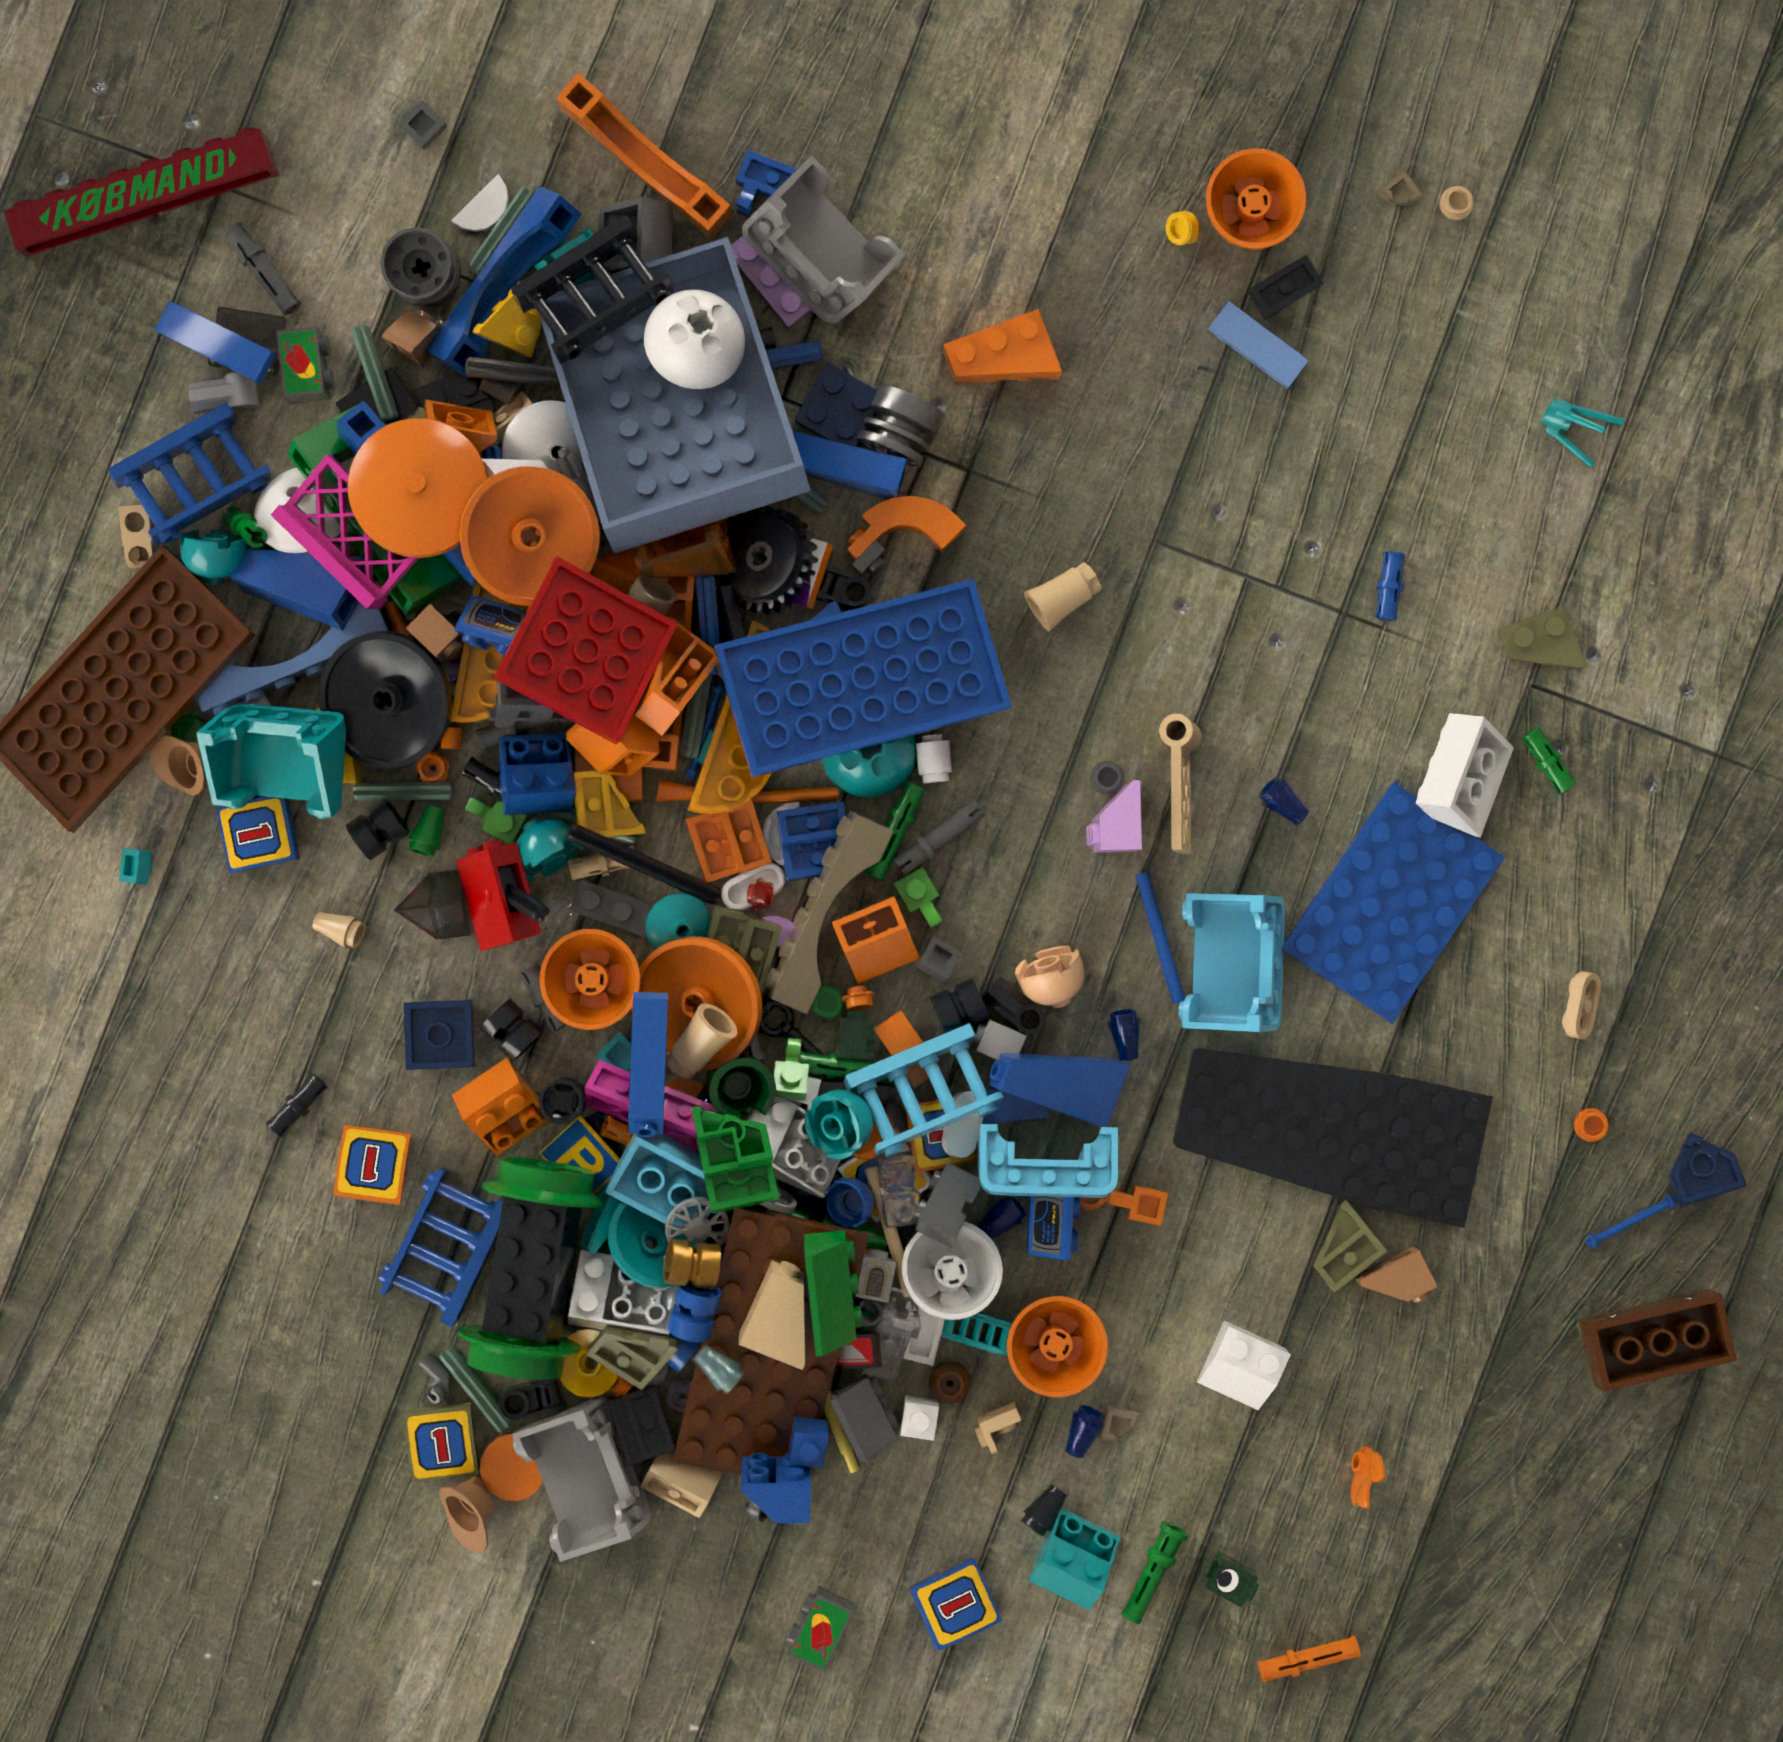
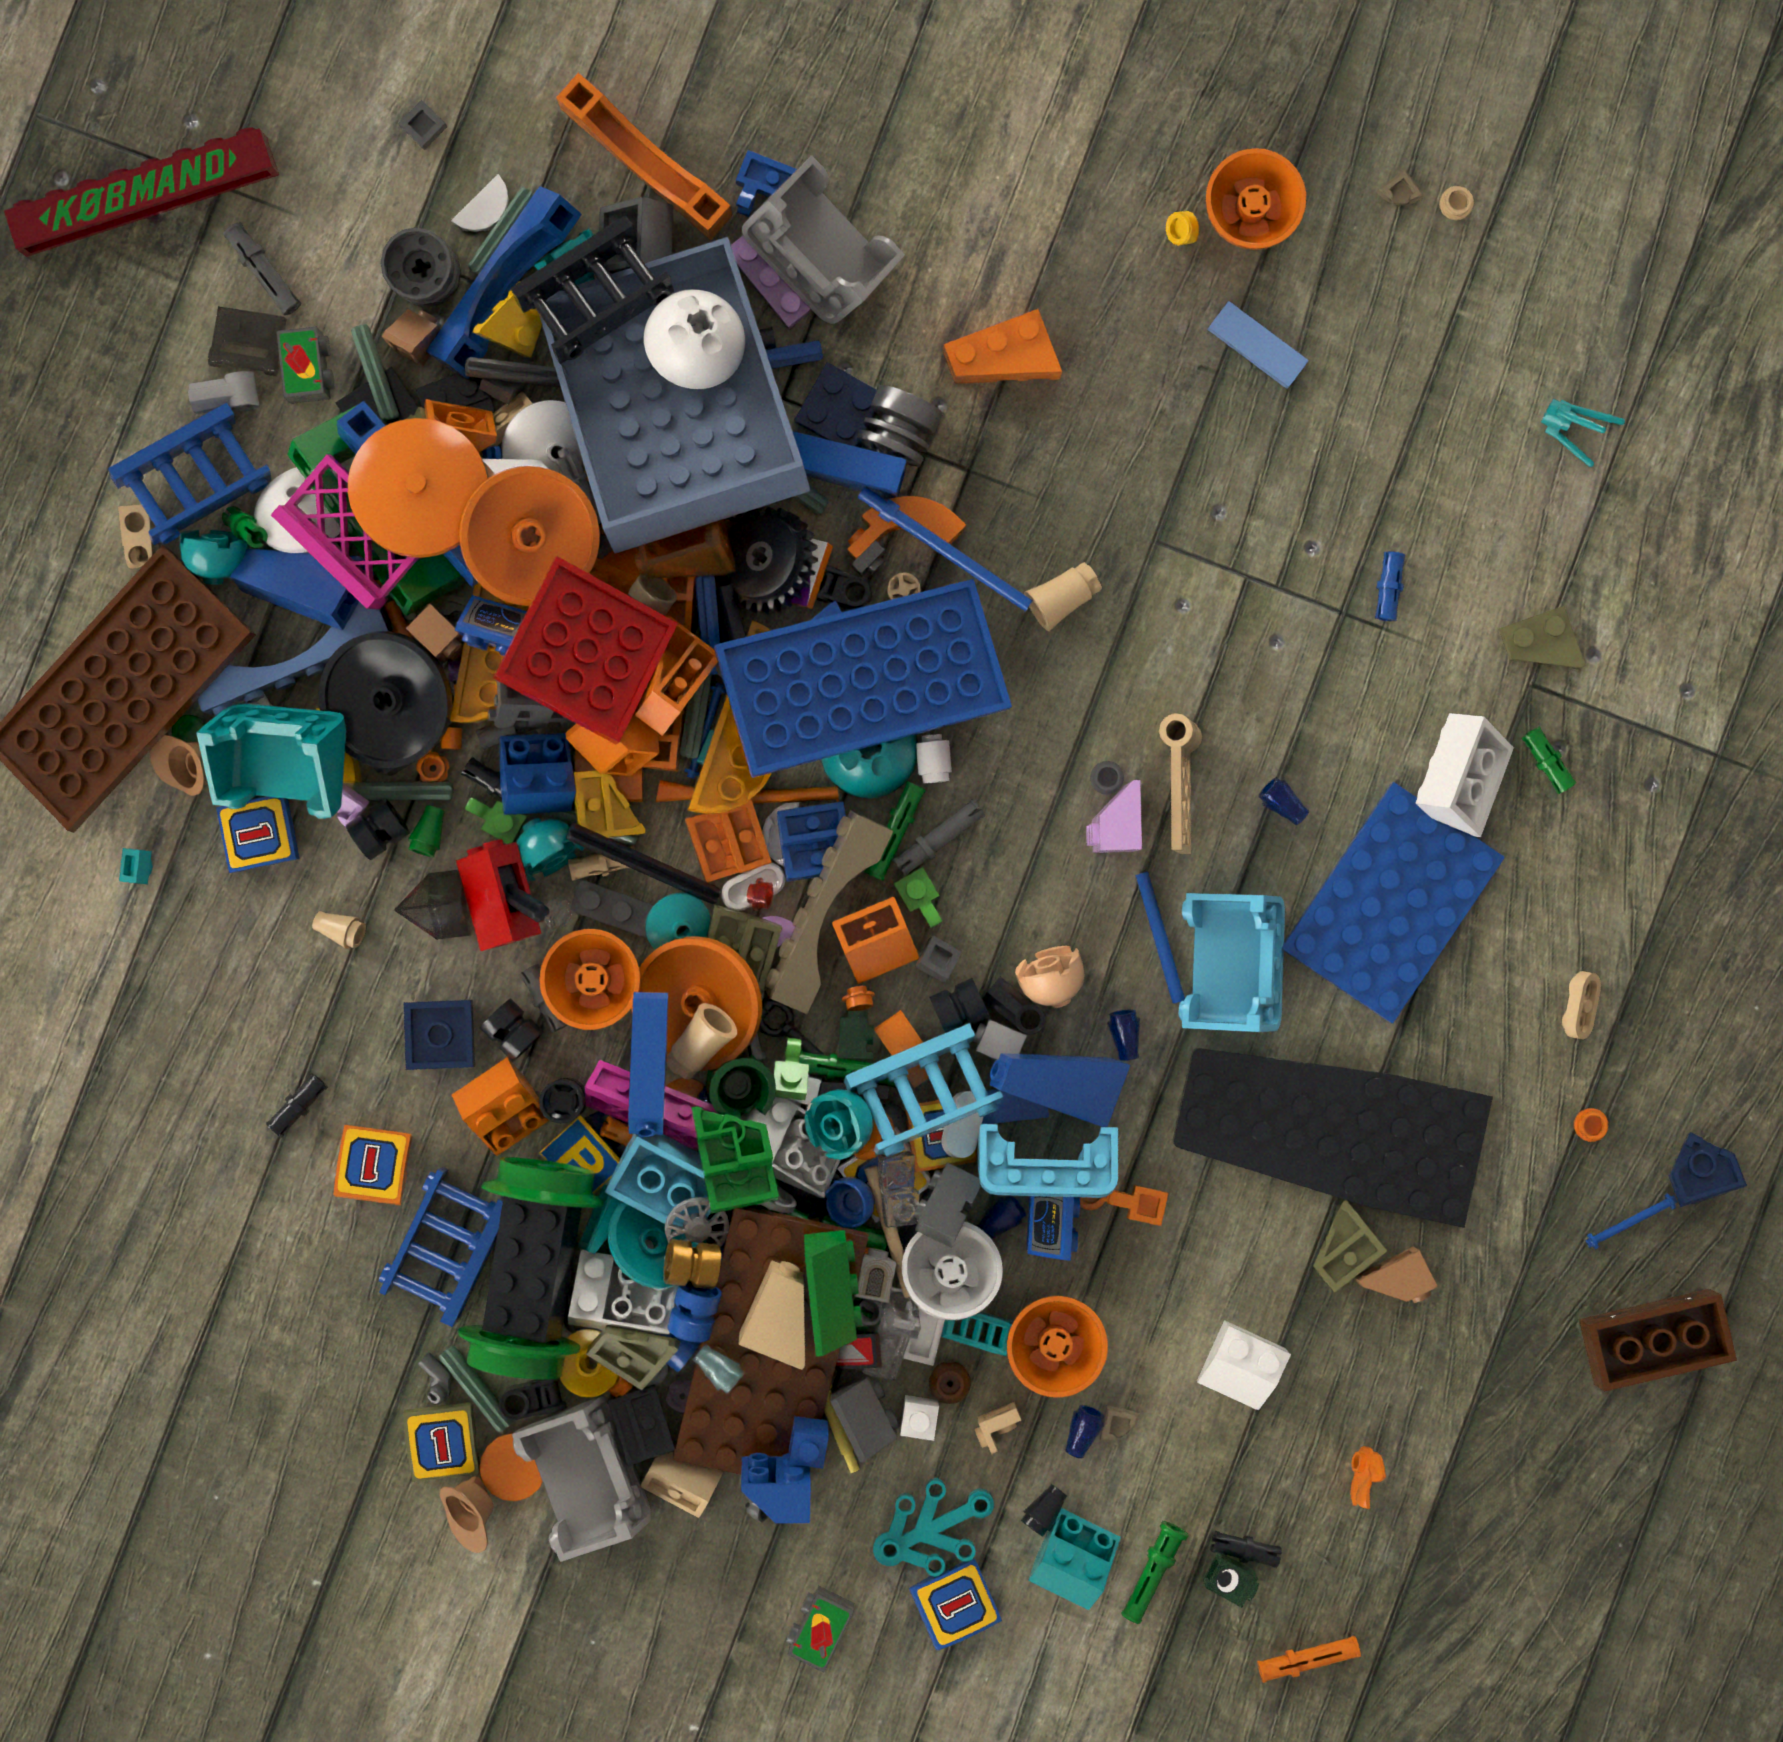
blue slope [154,301,276,384] -> none
teal plate [596,1031,631,1071] -> none
green tile [811,986,844,1019] -> none
black plate [1248,255,1324,320] -> none
none -> lavender tile [337,783,369,827]
none -> blue bar [857,487,1033,611]
none -> teal plant [873,1478,994,1577]
none -> tan wheel [887,572,921,600]
none -> black pin [1210,1531,1282,1568]

